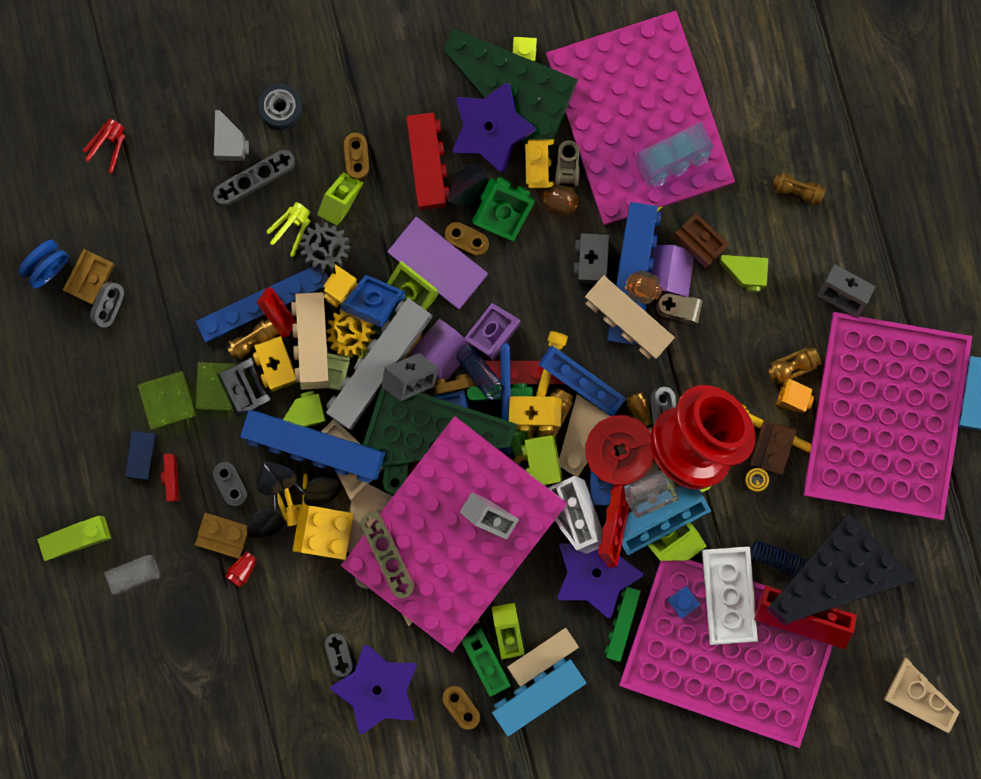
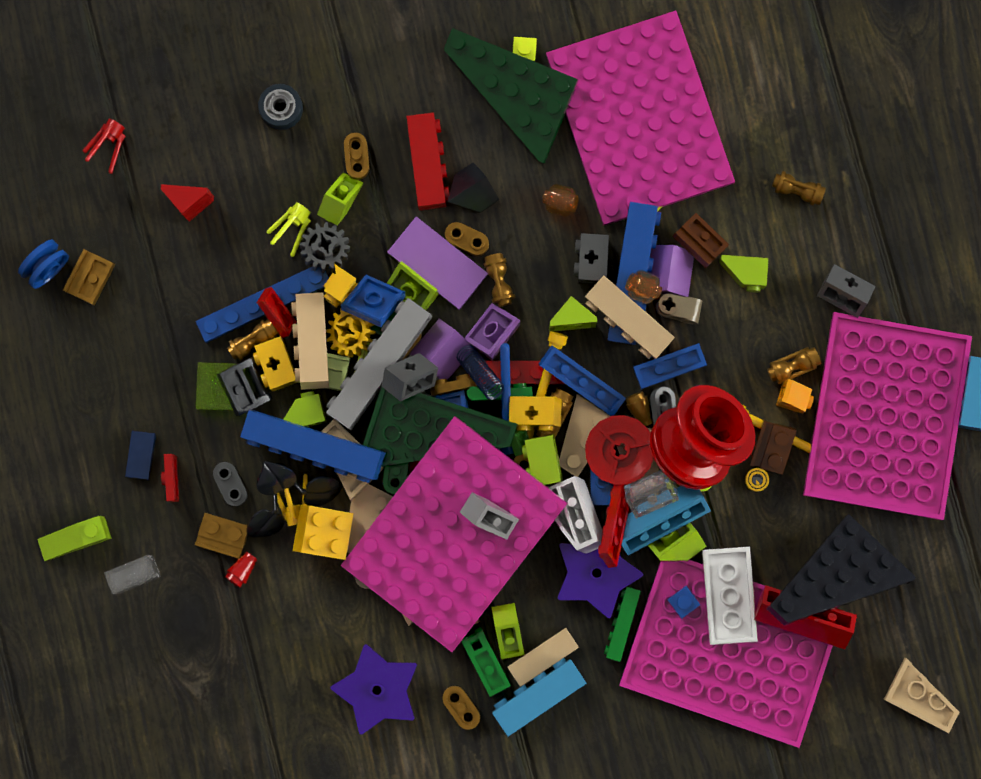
dark grey plate [90,282,124,327] -> none
clear neon green plate [138,371,196,430] -> none
dark grey beam [213,150,295,206] -> none
light grey slope [214,110,249,161] -> none
dark grey beam [325,633,353,677] -> none
olive beam [361,511,414,598] -> none
dark purple plate [453,83,536,172] -> none
green plate [472,177,535,242] -> none
yellow window [525,139,555,188] -> none
dark tan piece [555,141,579,187] -> none
clear light blue brick [635,122,714,187] -> none
dark blue piece [750,539,808,576] -> none
none -> red slope [161,184,214,222]
none -> pearl gold piece [484,253,515,307]
none -> lime slope [549,296,597,332]
none -> blue plate [633,343,707,389]

